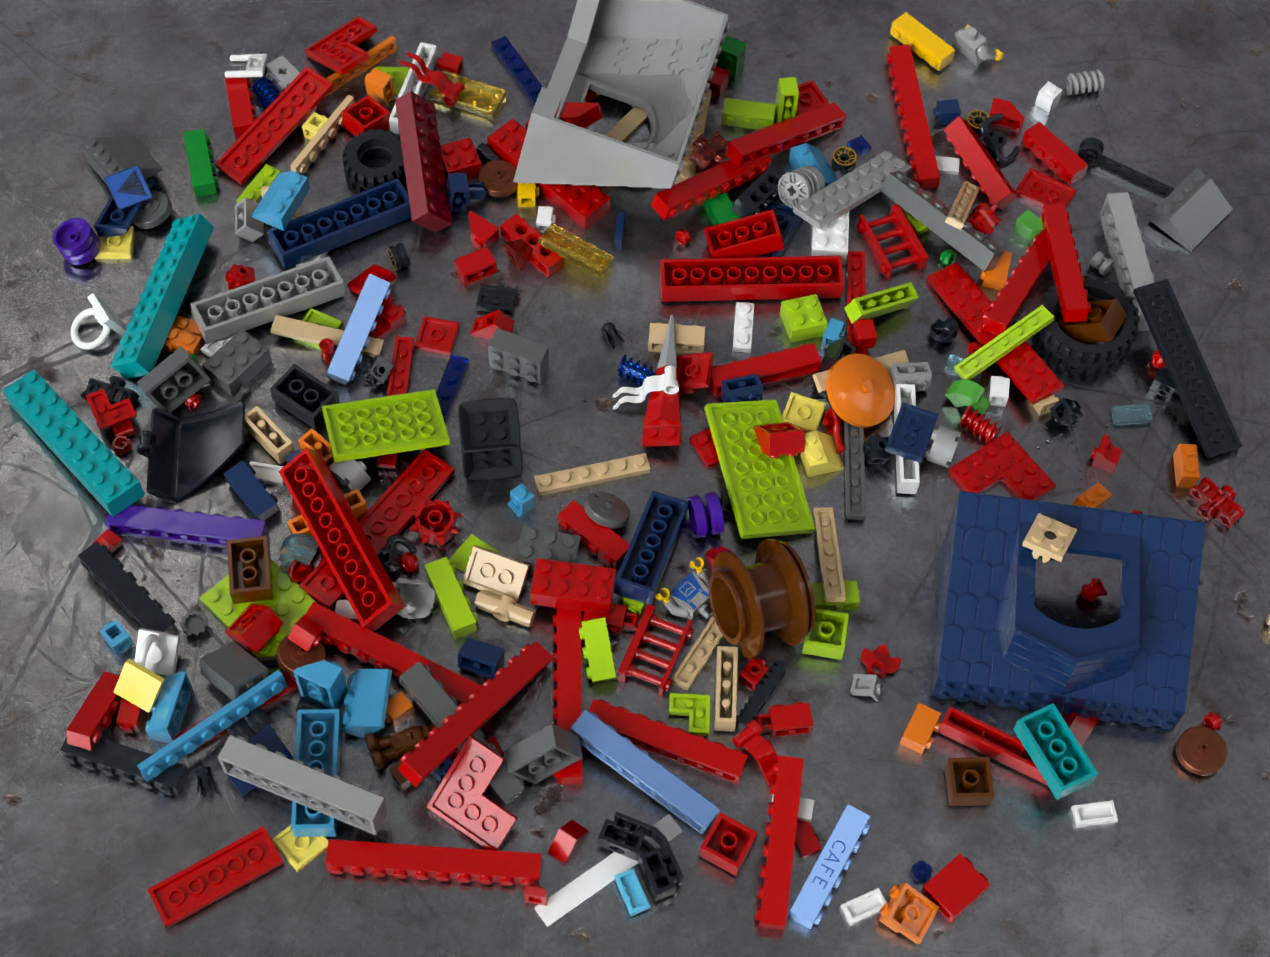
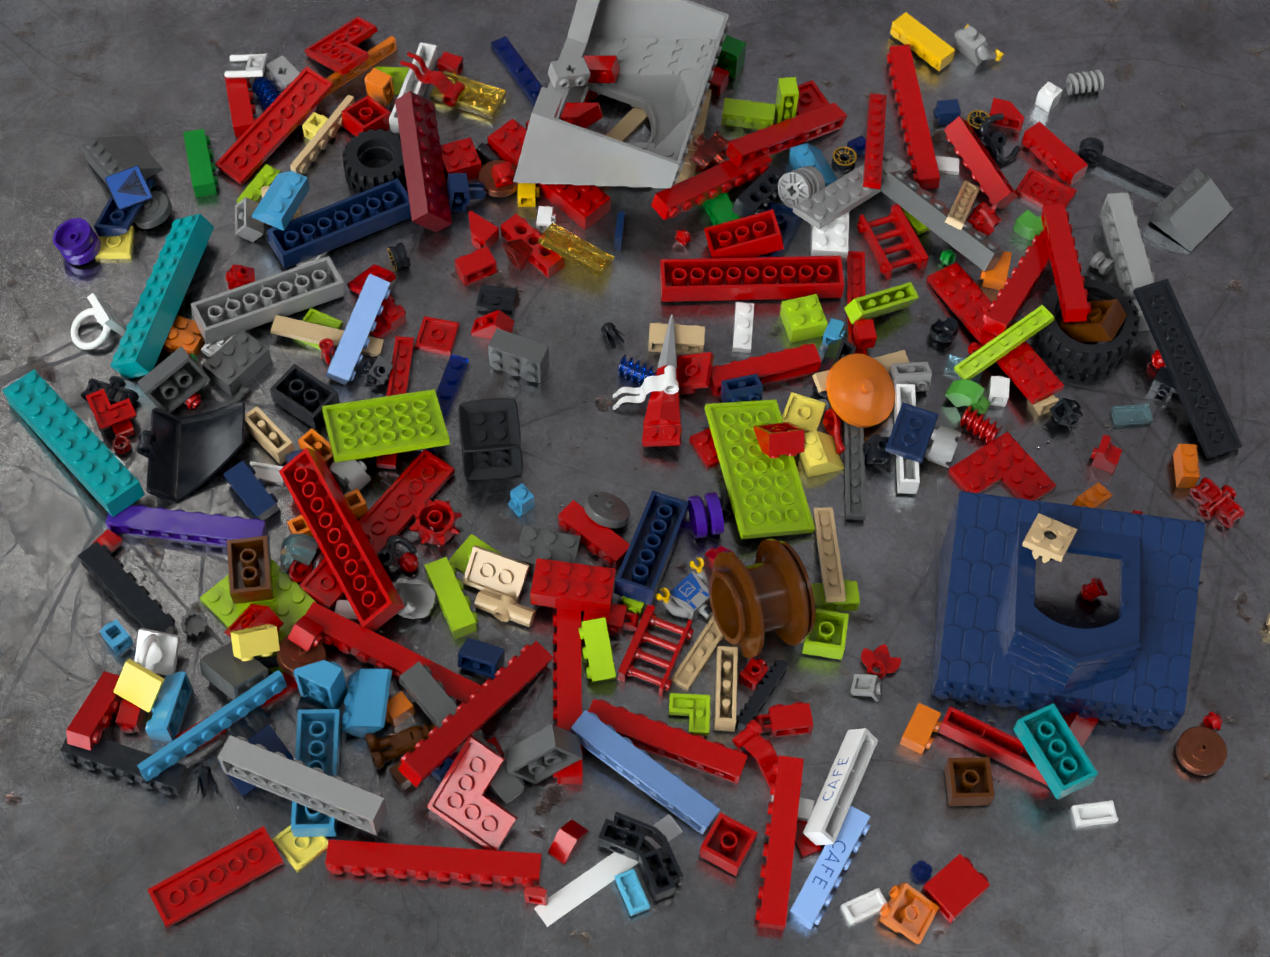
tan plate [534,453,650,496] -> none
none -> light yellow brick [231,624,280,661]
none -> red brick [491,161,515,188]
none -> light grey brick [548,57,590,89]
none -> red brick [583,55,620,83]
none -> white brick [803,728,878,845]
none -> red plate [862,93,887,189]

